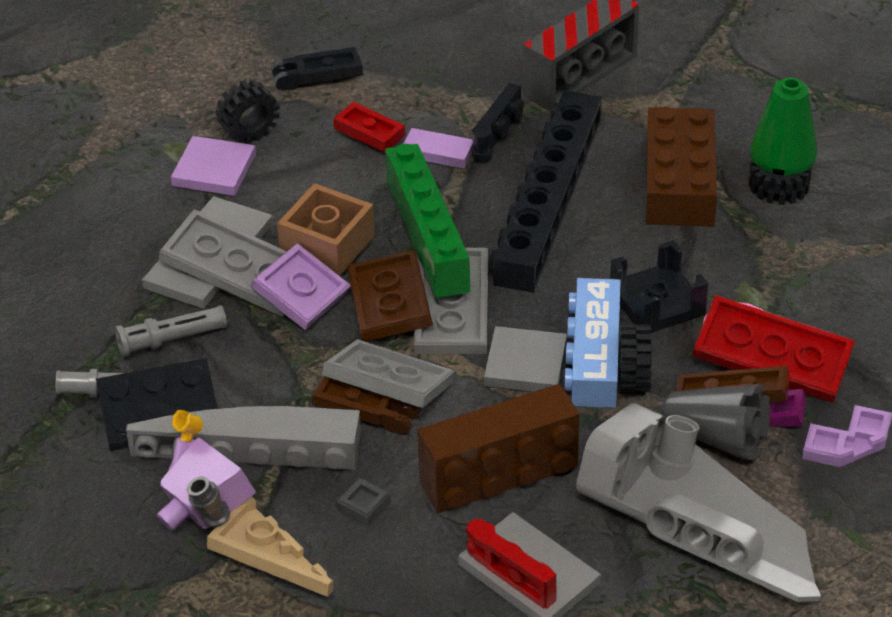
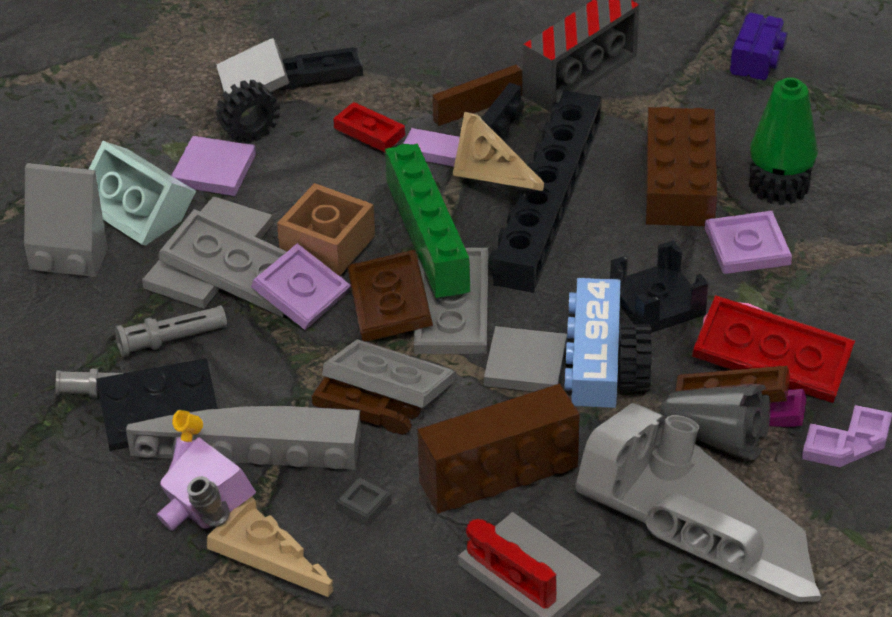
none -> light grey slope [24,163,108,277]
none -> light aqua slope [88,141,196,246]
none -> light grey tile [216,38,289,94]
none -> reddish brown tile [432,64,522,126]
none -> tan wing [452,112,544,191]
none -> lavender tile [705,211,792,274]
none -> dark purple brick [730,12,788,80]

